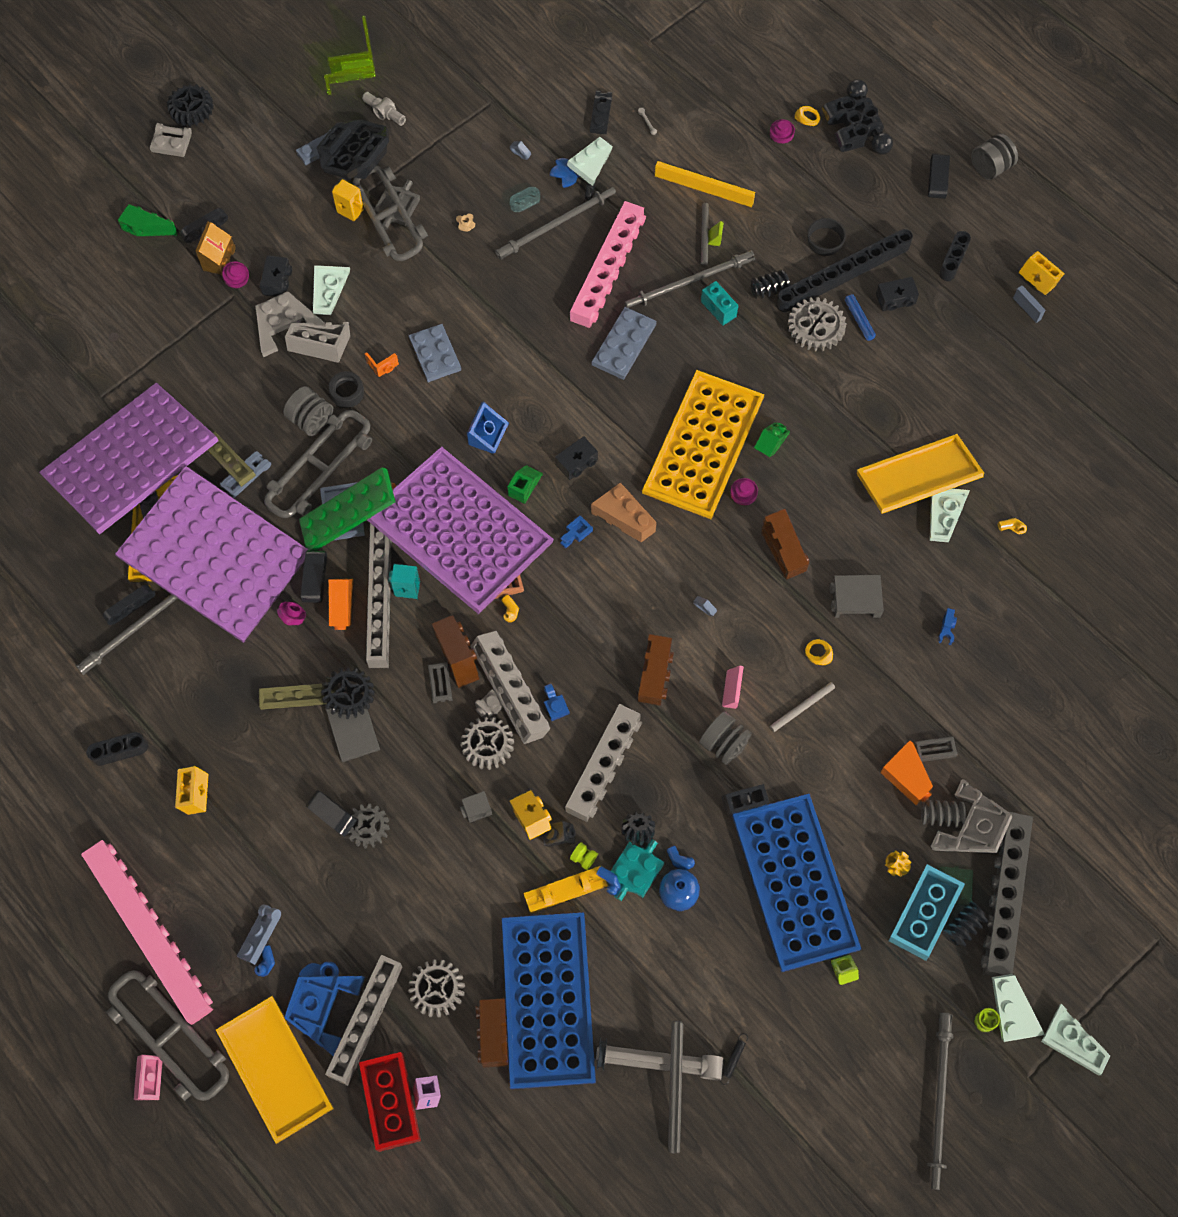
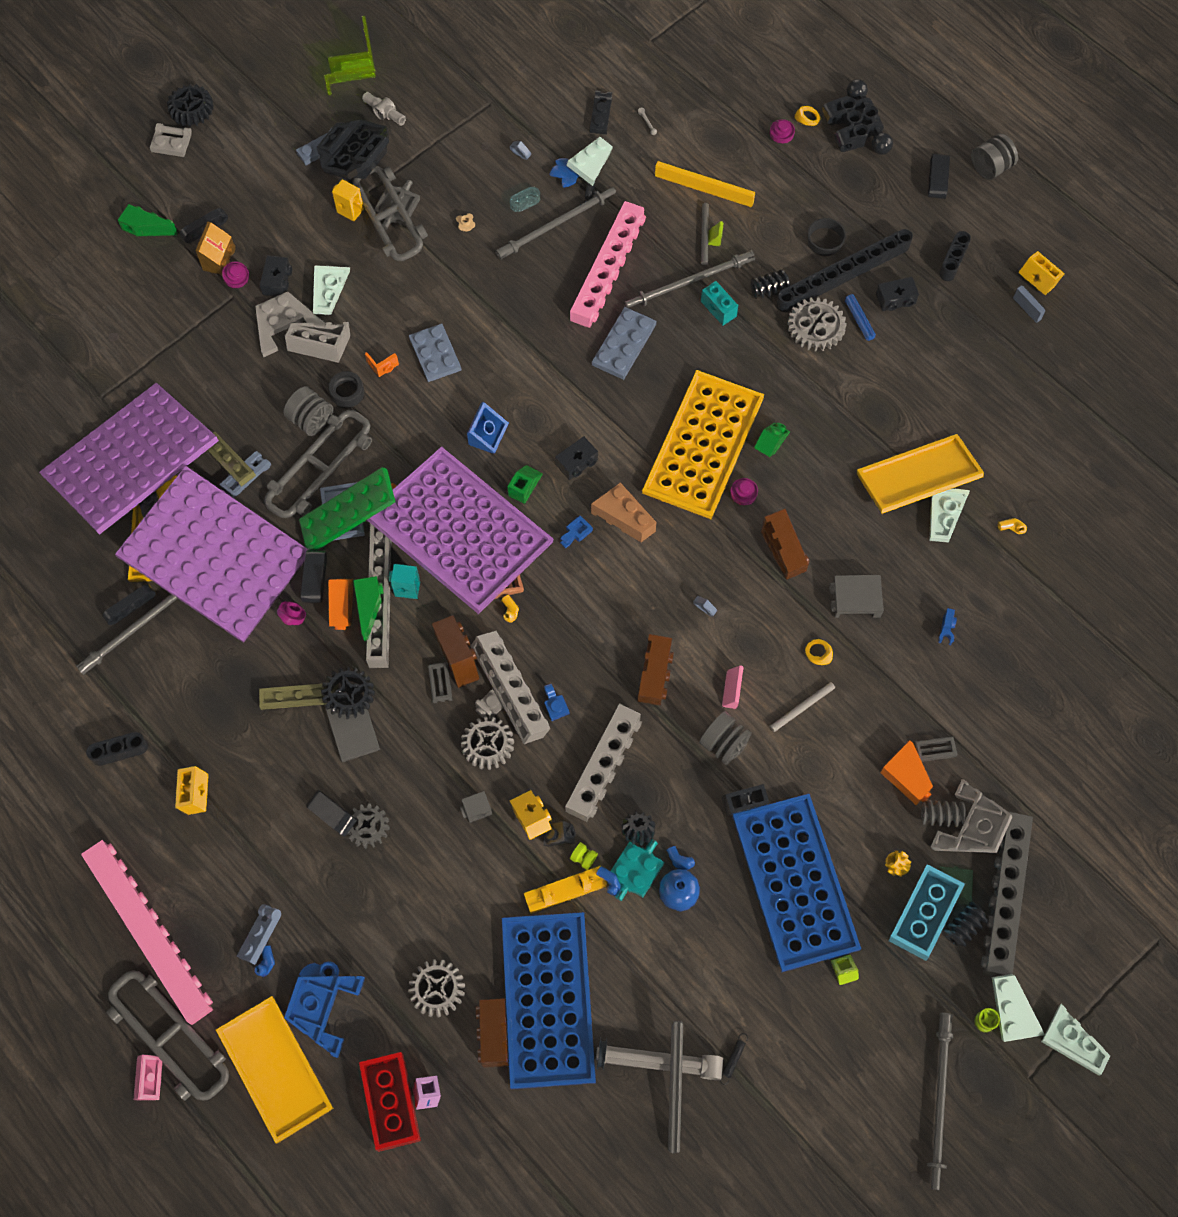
light grey brick [325,955,403,1086] -> none
none -> green slope [354,576,384,641]

